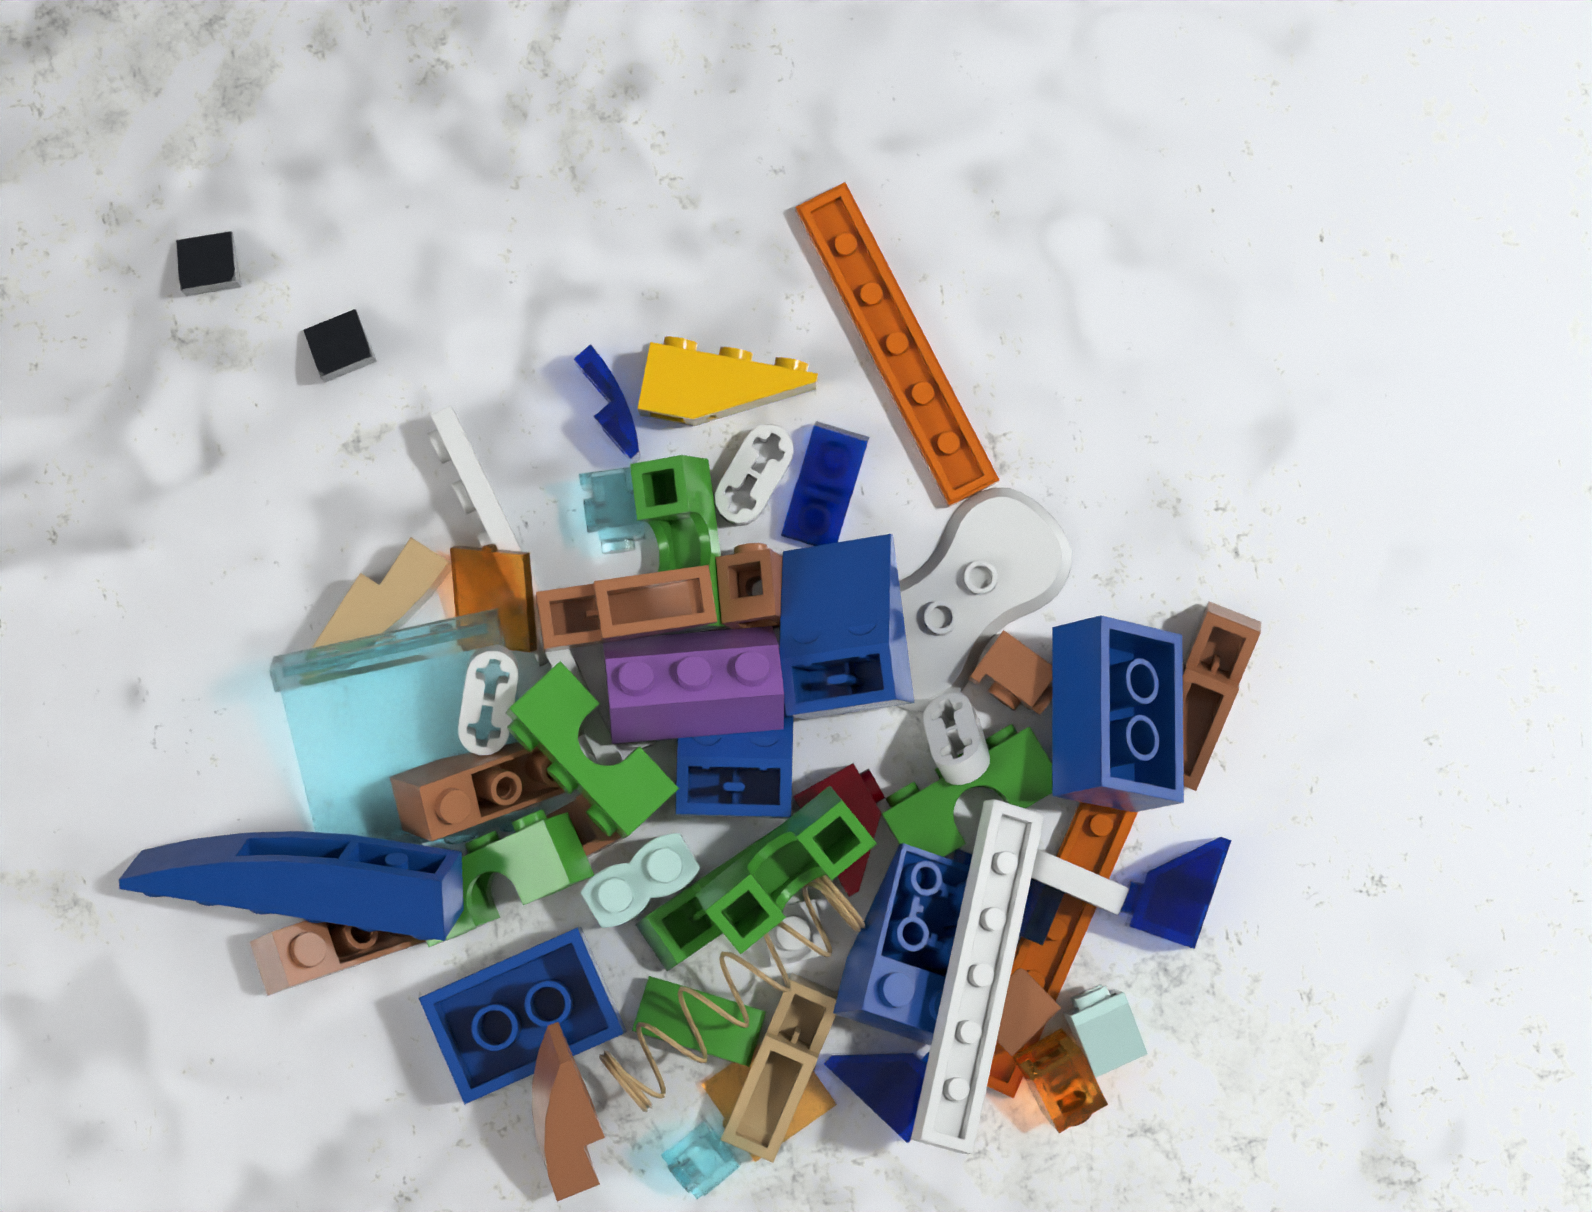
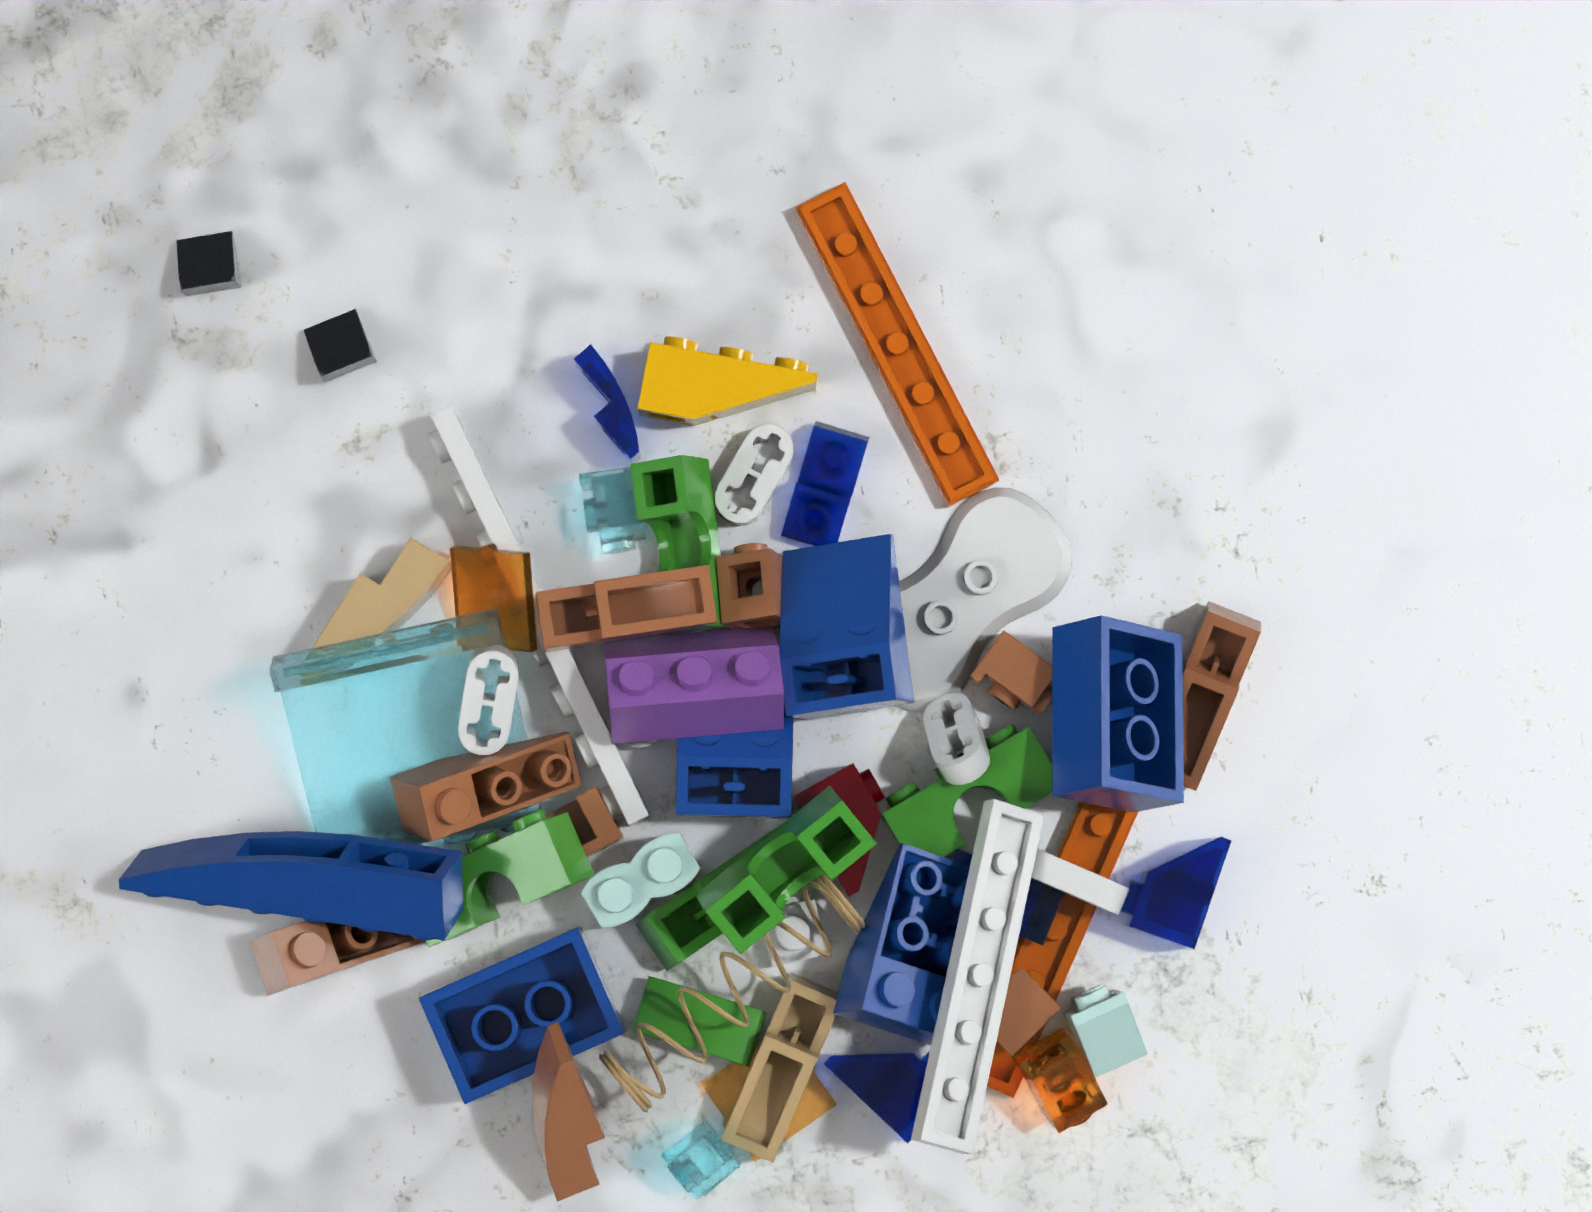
bright green arch [506,661,679,839] -> none

